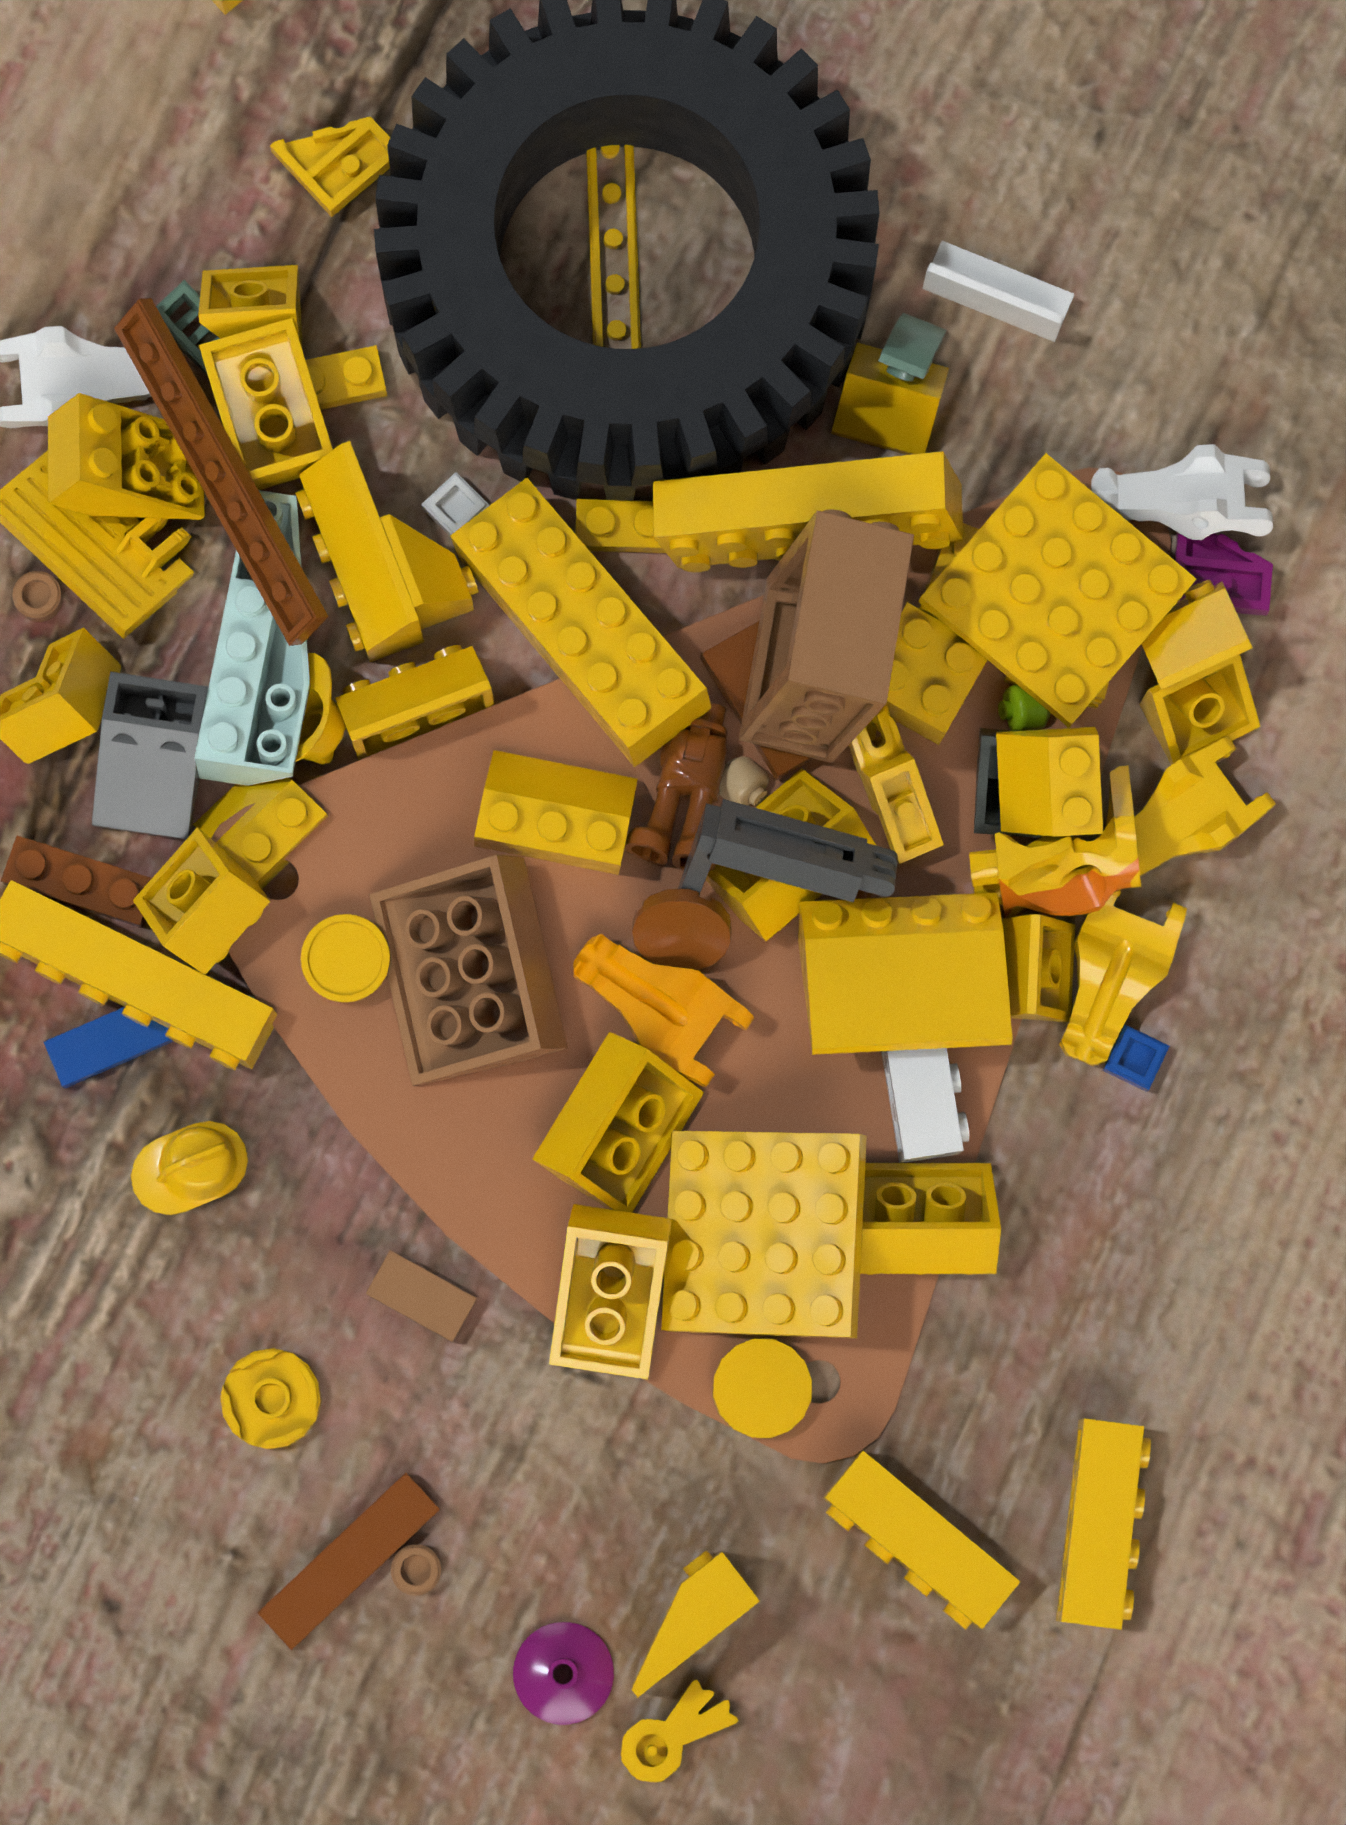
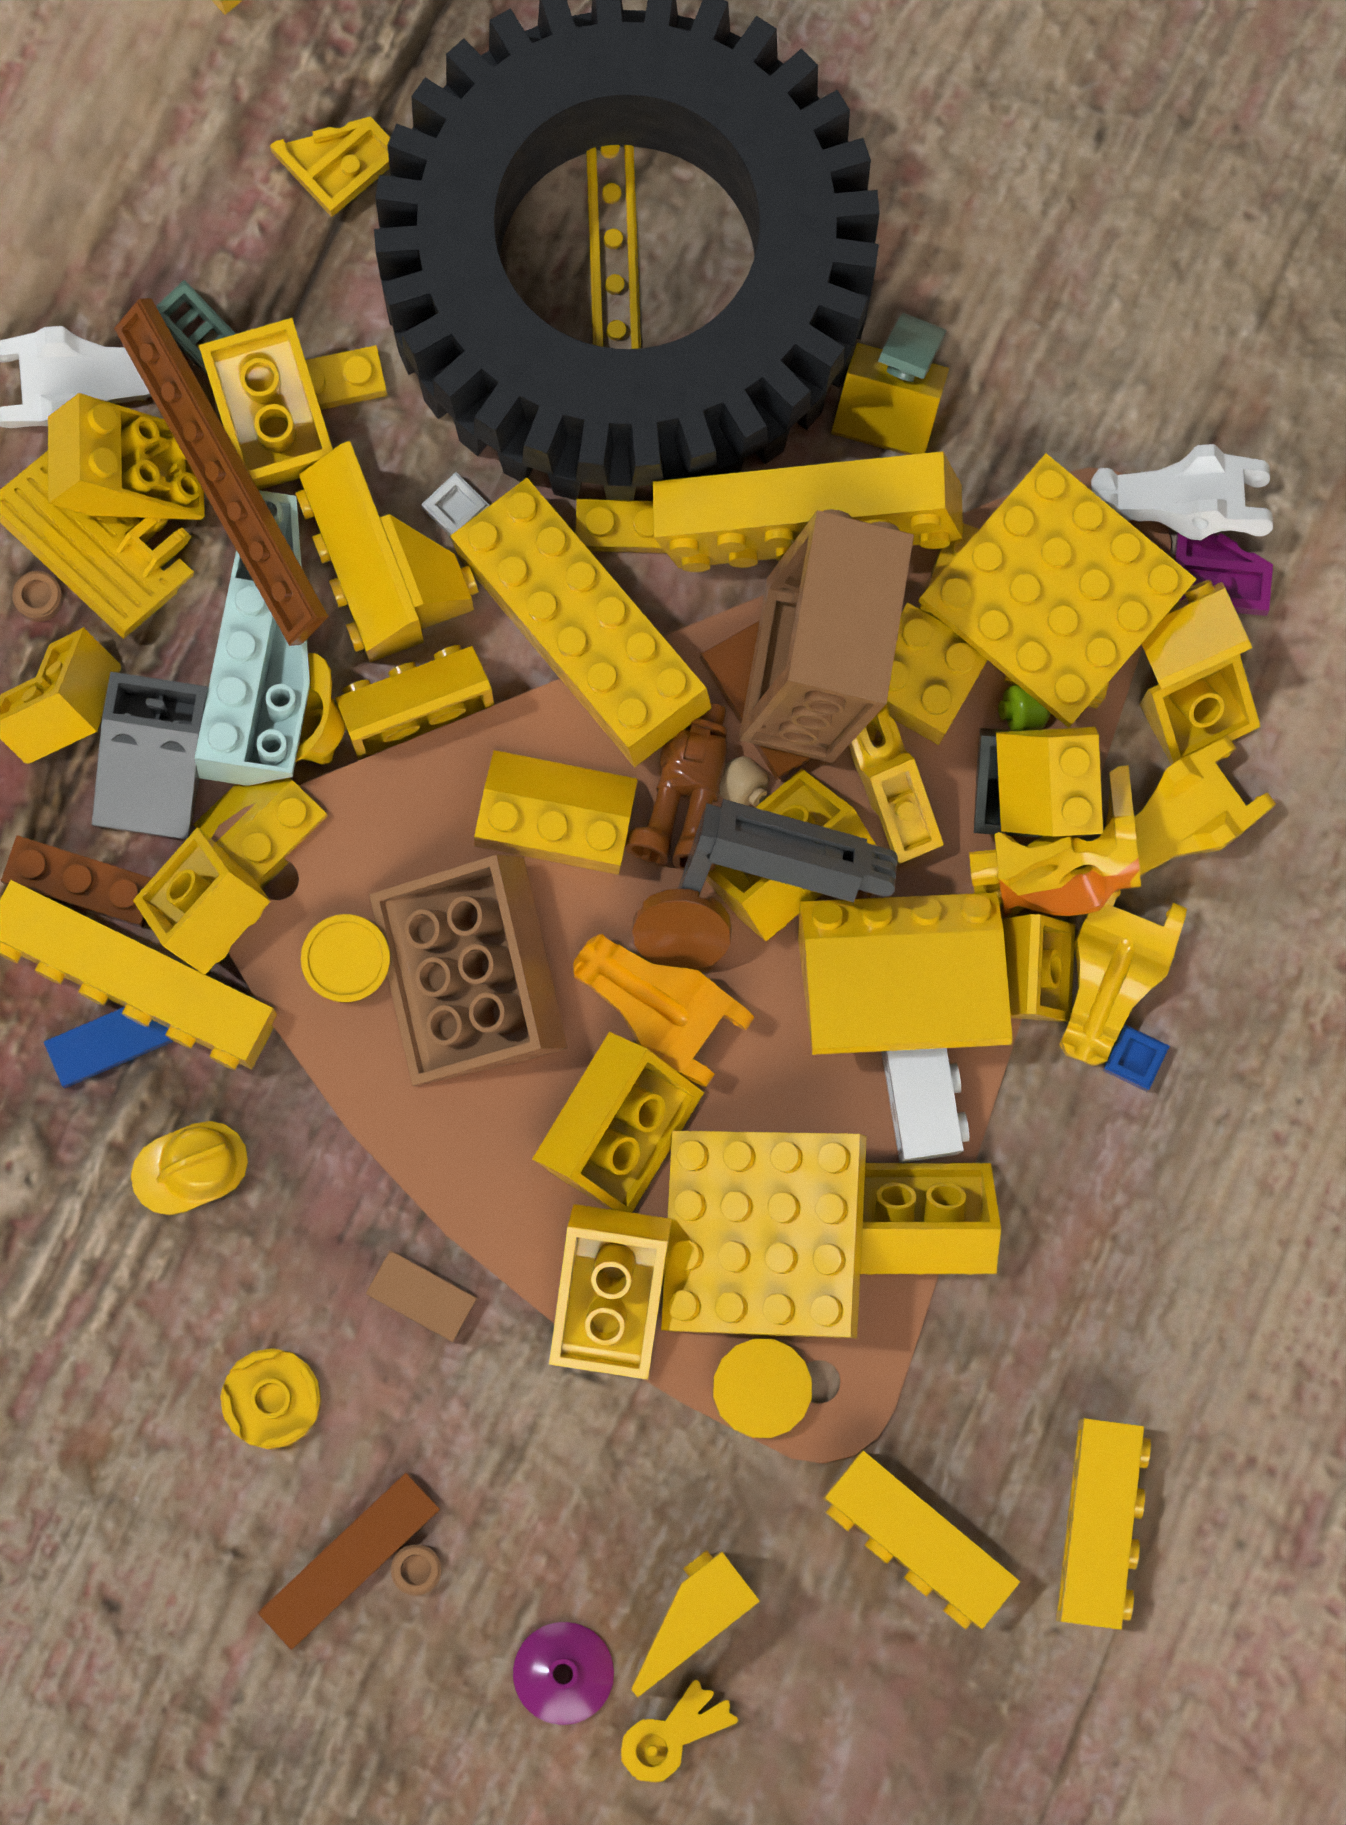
yellow slope [198,265,302,348] -> none
white panel [922,241,1074,342] -> none

